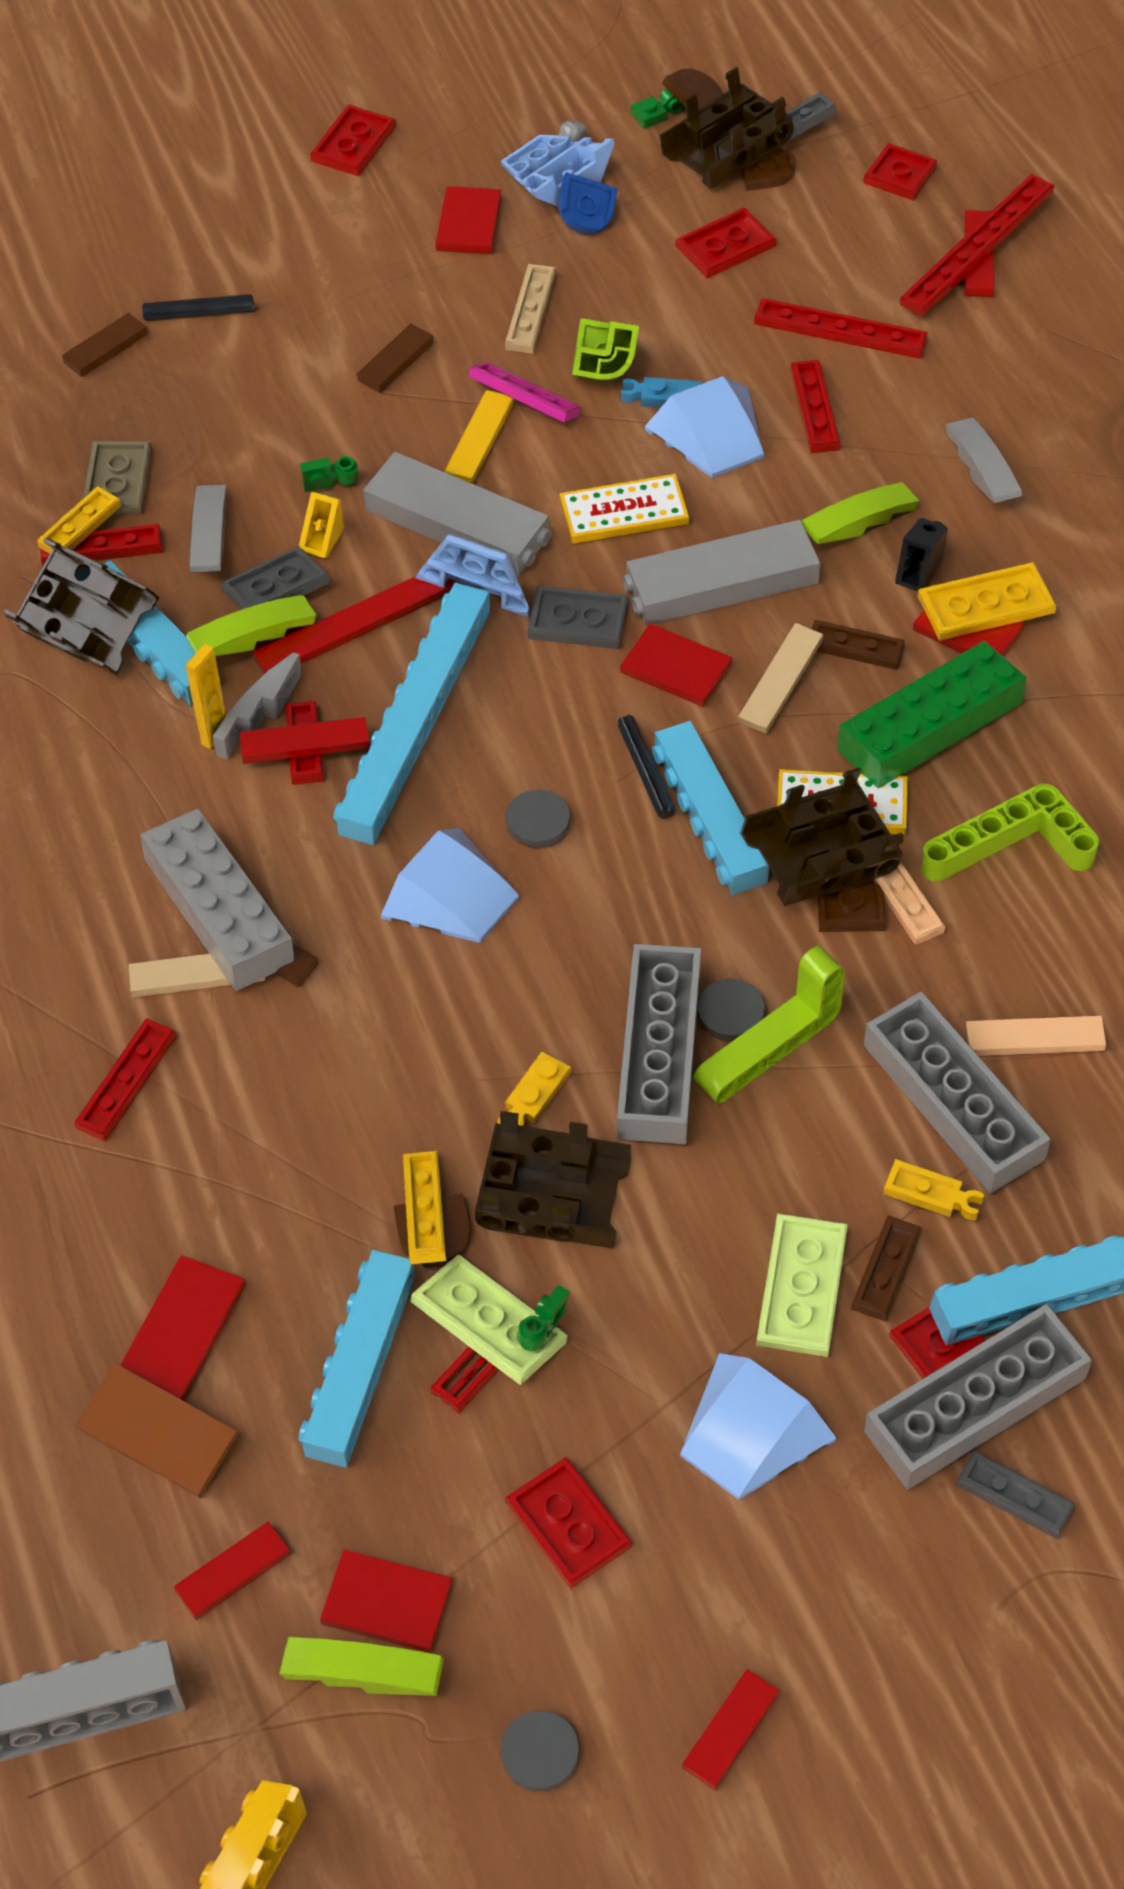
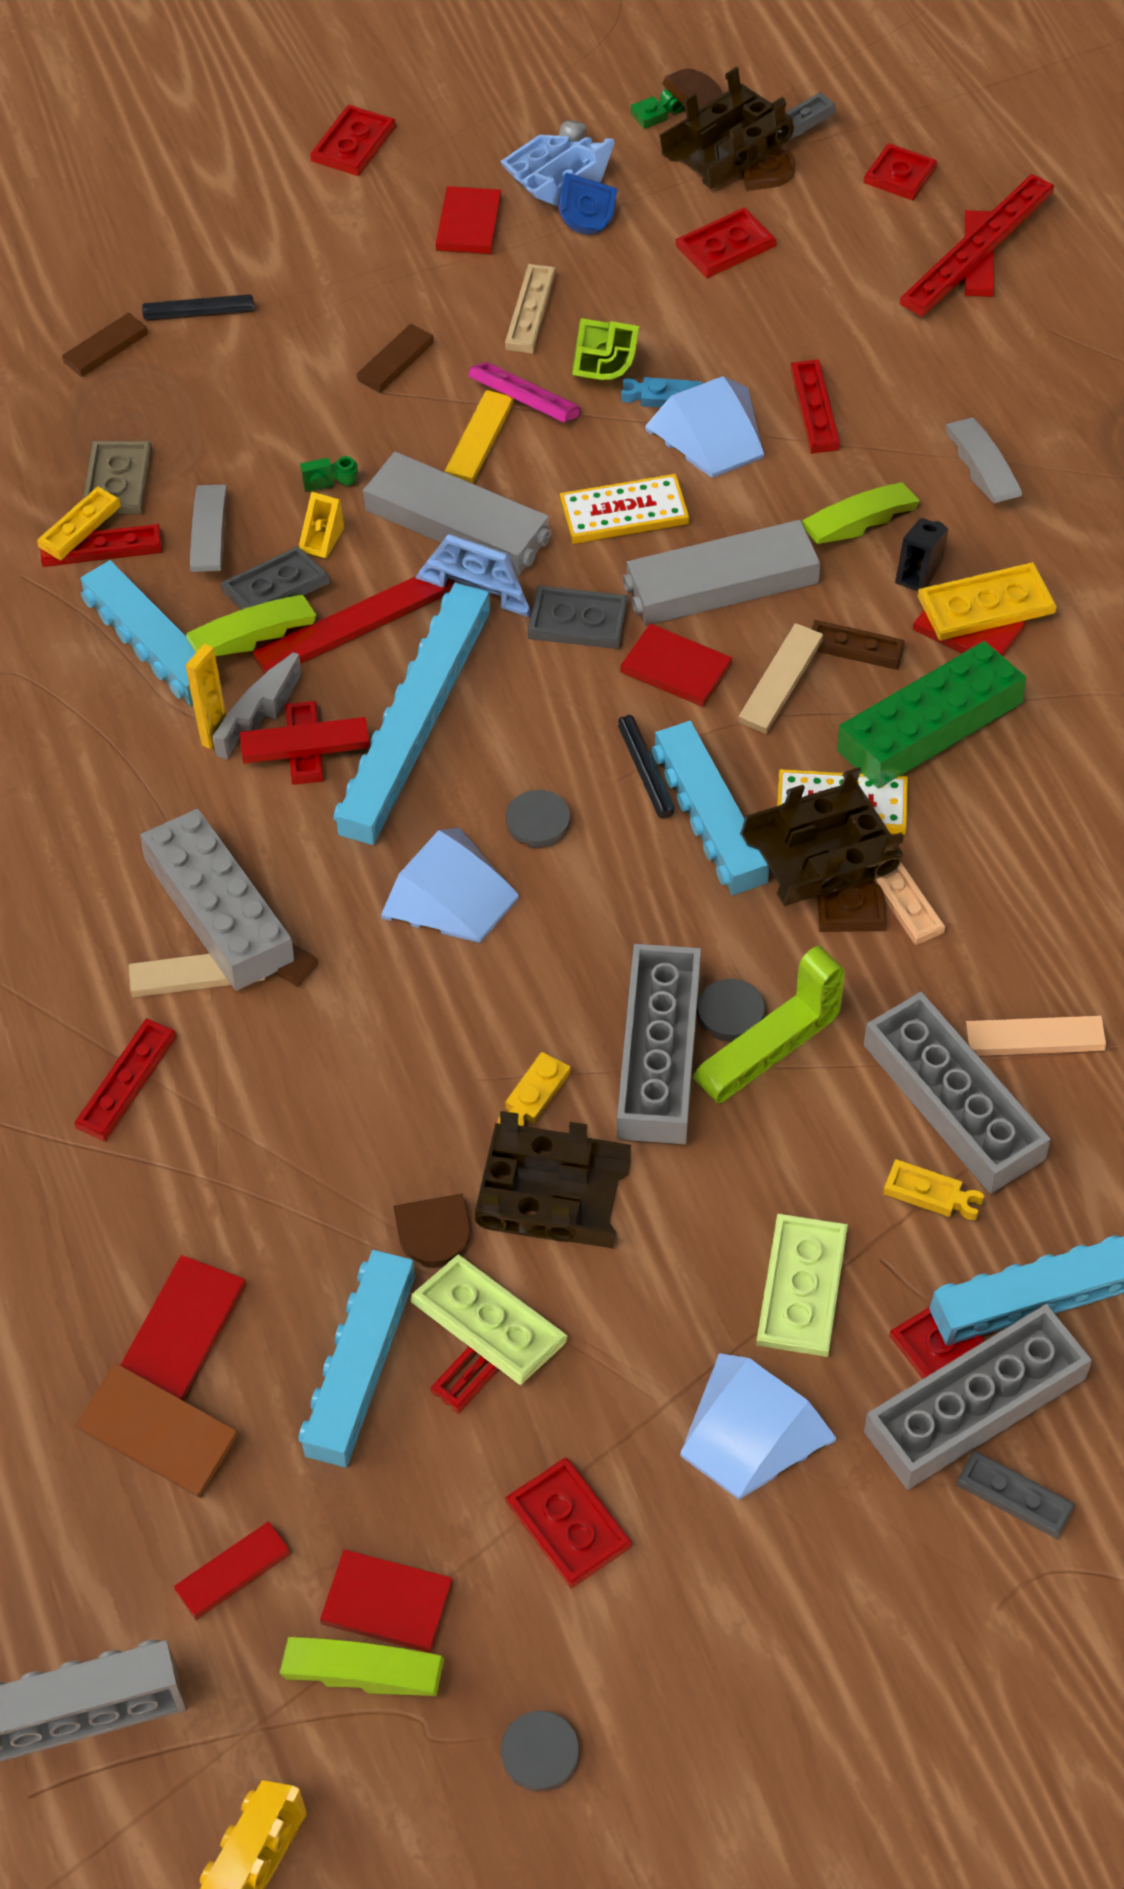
piece [4,538,160,676] -> none
yellow tile [403,1151,446,1264] -> none
green plate [517,1285,570,1351] -> none
red tile [682,1669,780,1790] -> none
red tile [754,298,928,359] -> none
reddish brown tile [851,1215,921,1321] -> none
lime beam [921,784,1099,881] -> none

